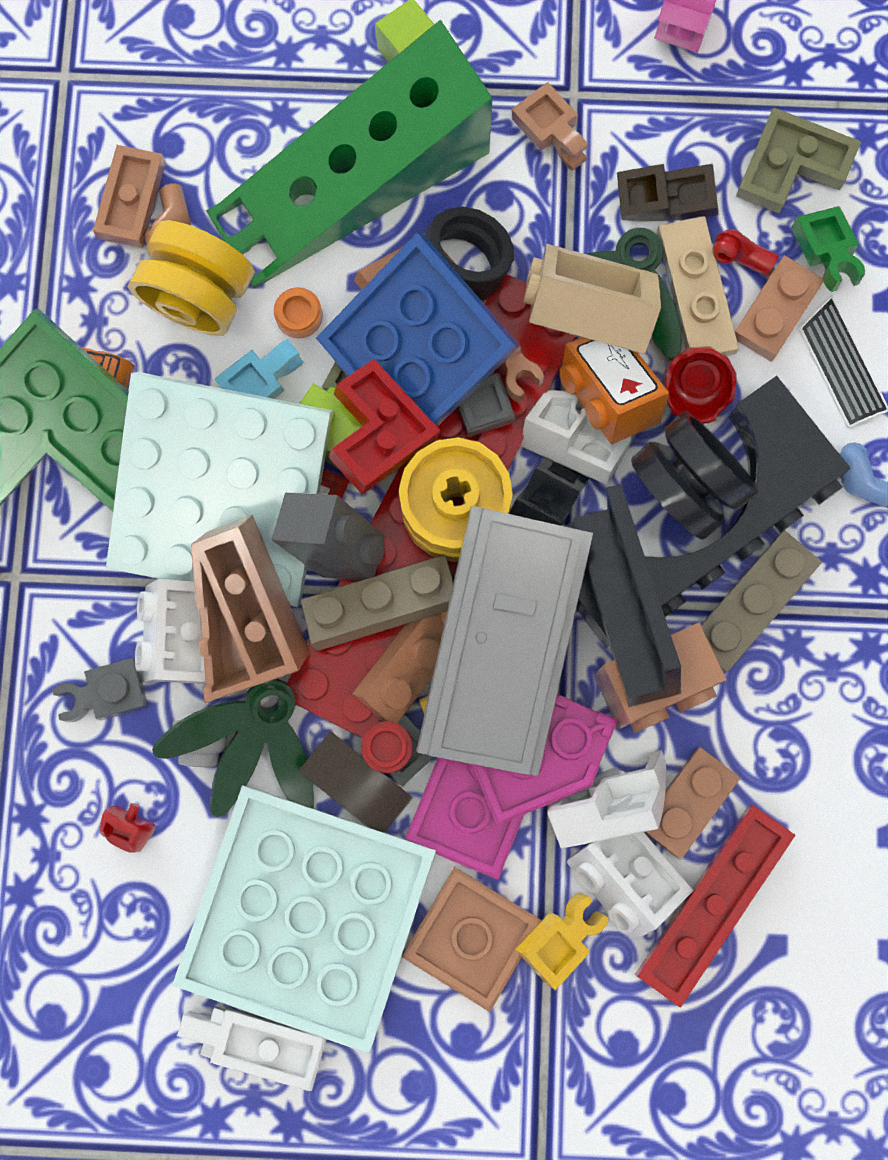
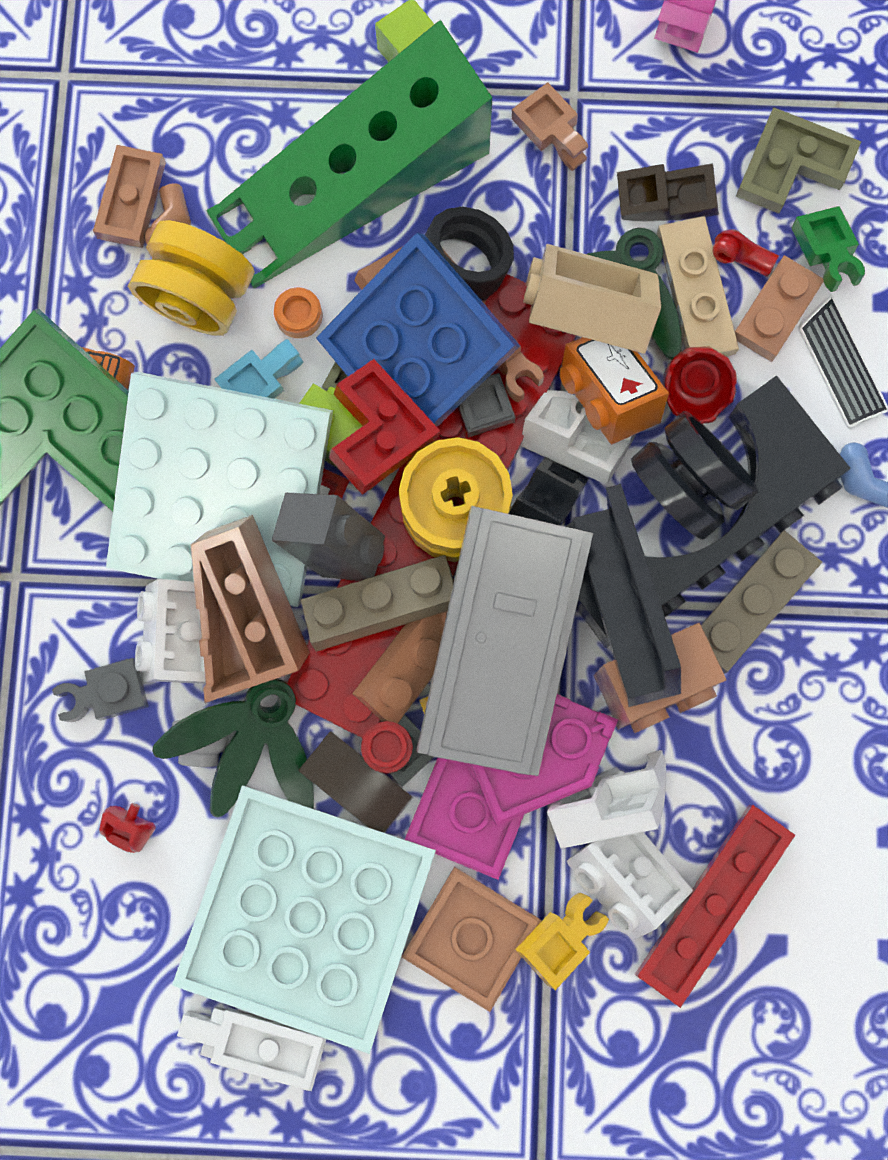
nougat plate [644,747,741,860] -> none

